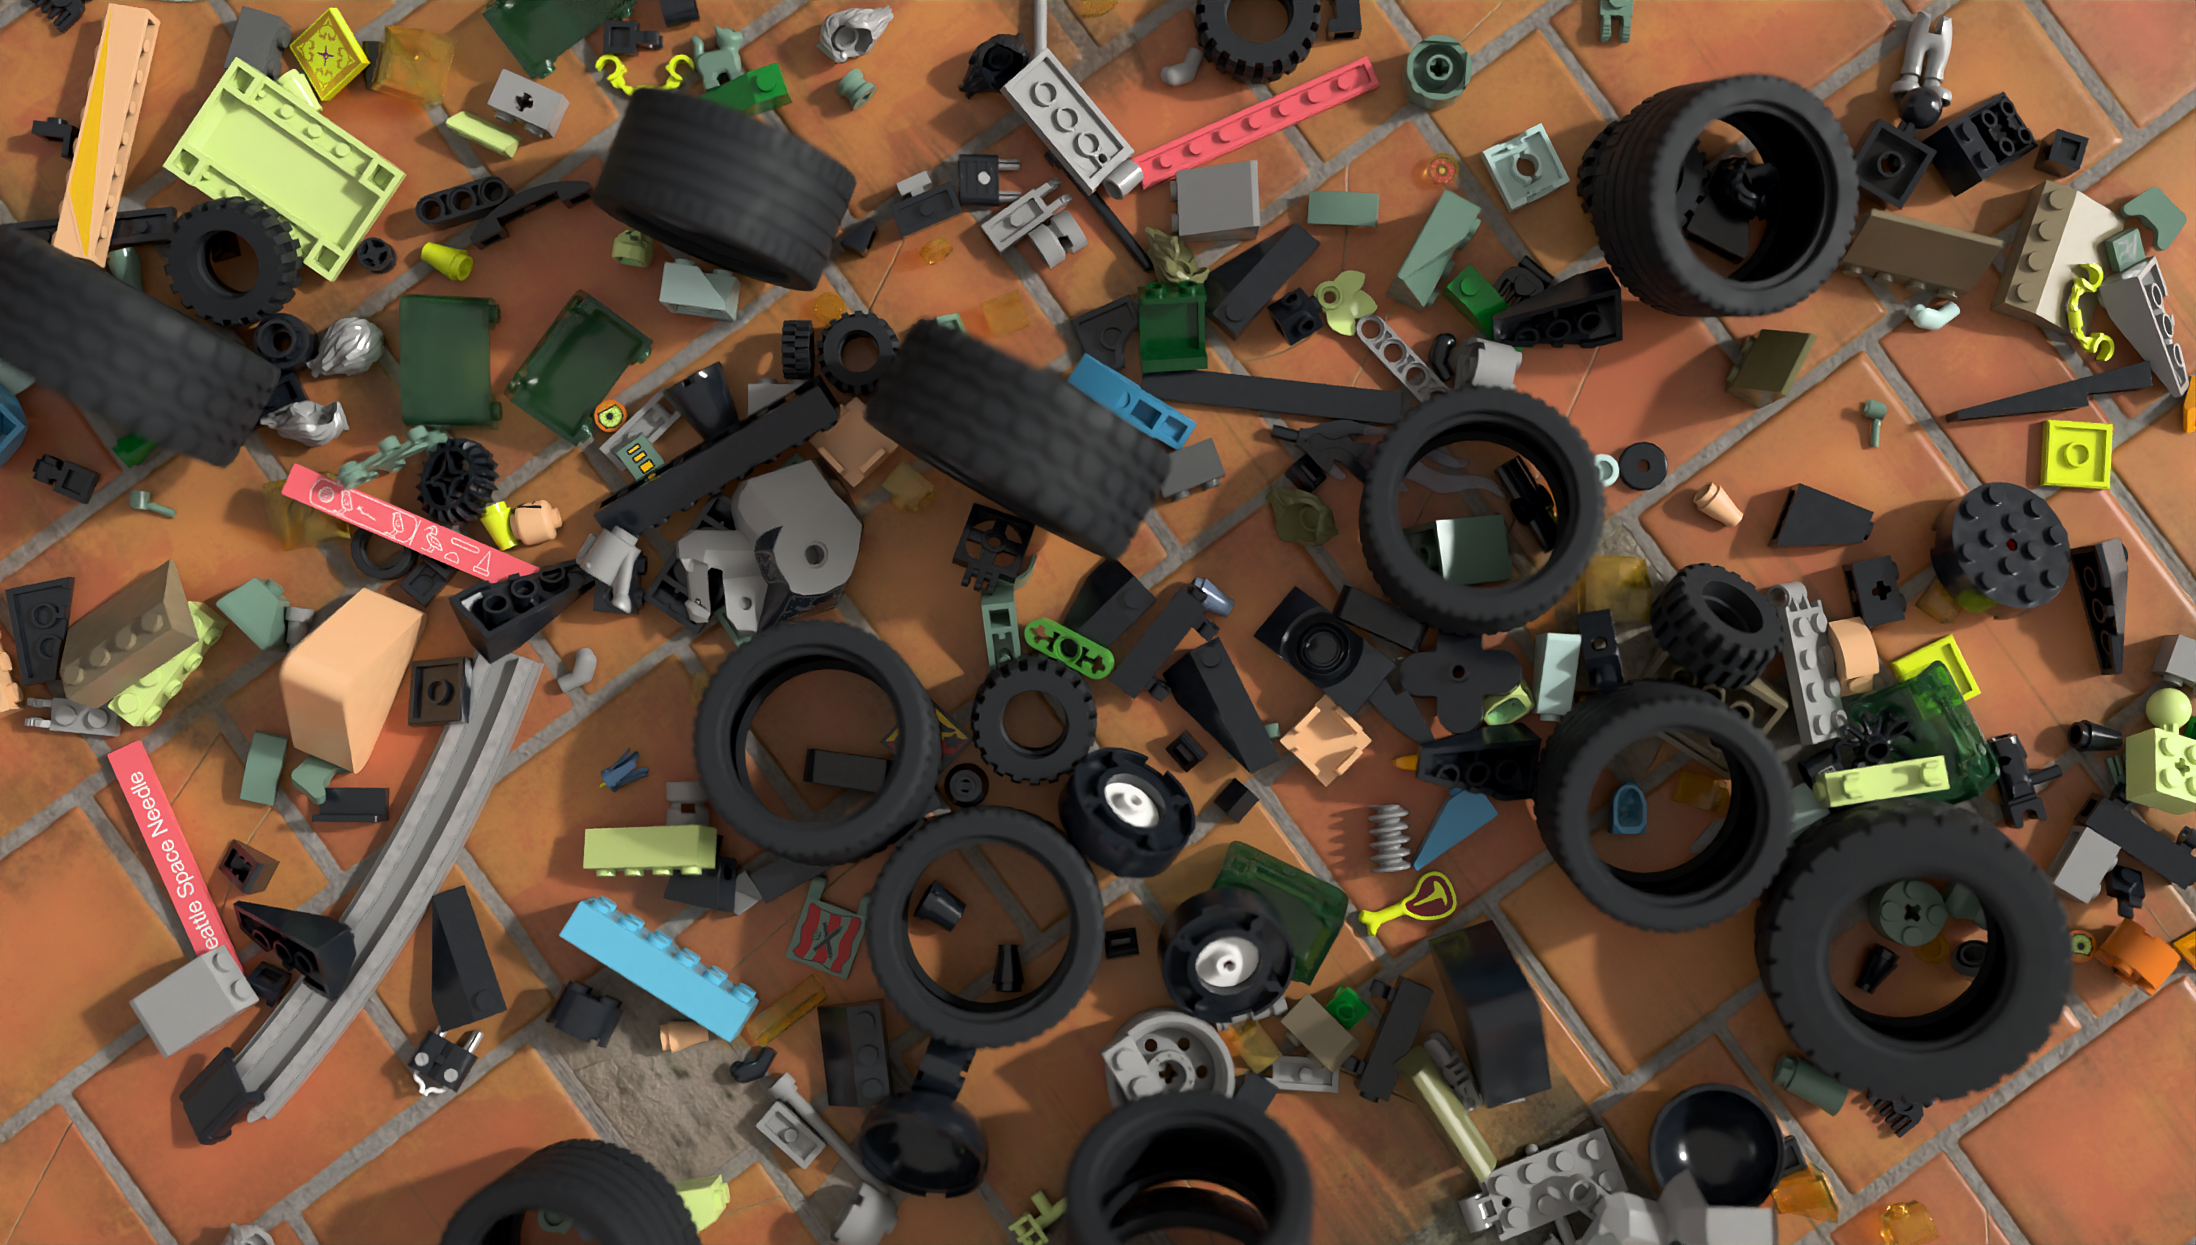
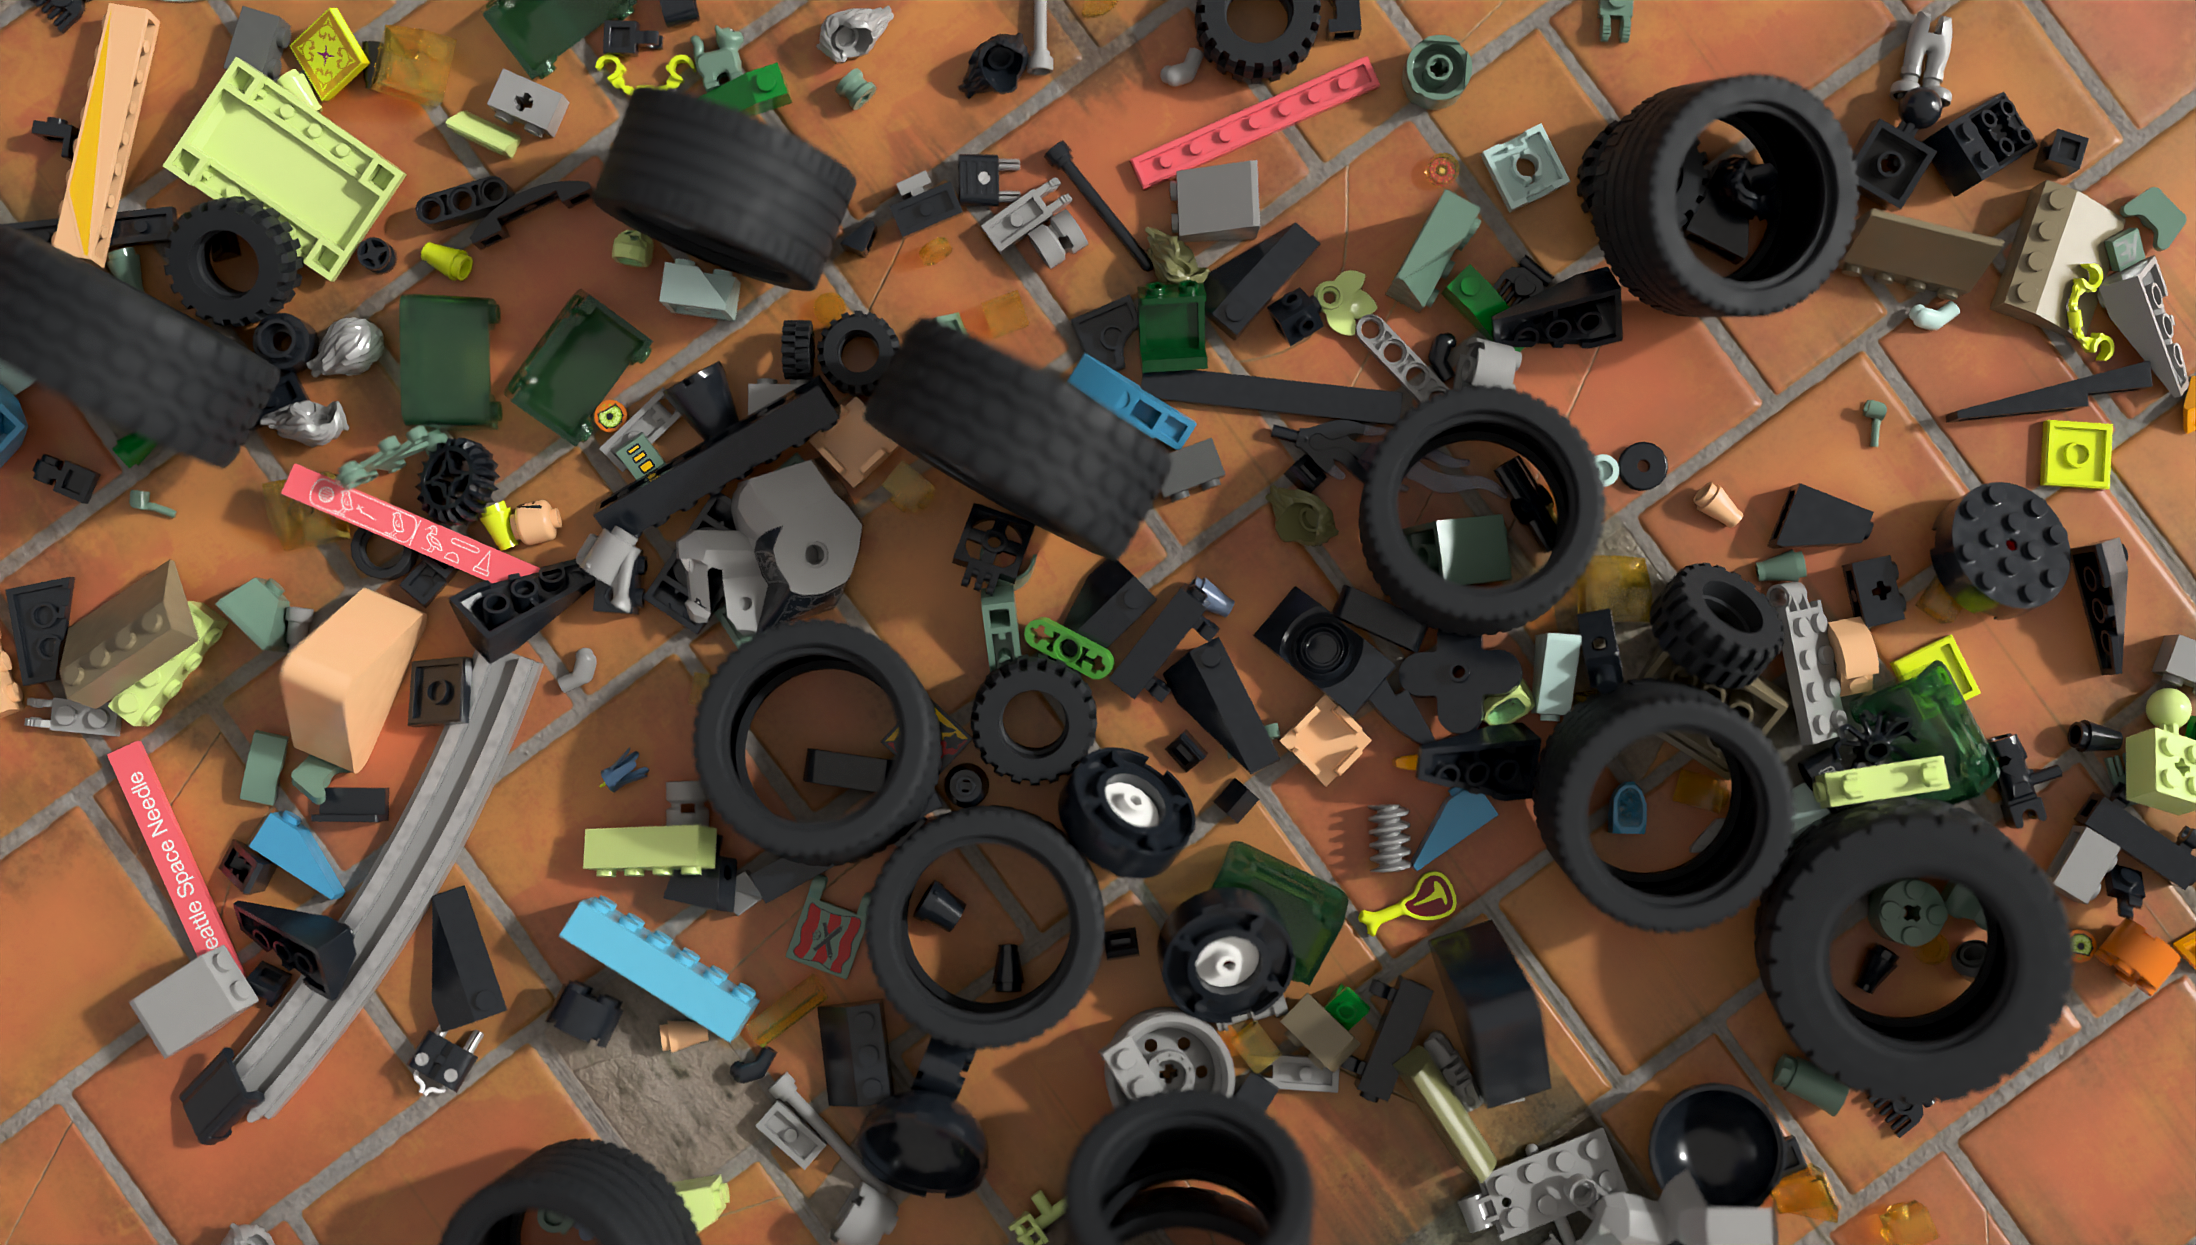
light grey hinge [999,48,1144,200] -> none
sand green slope [1307,190,1380,227] -> none
olive slope [1724,329,1817,409] -> none
none -> dark azure slope [249,810,346,900]
none -> sand green cone [1755,549,1807,582]

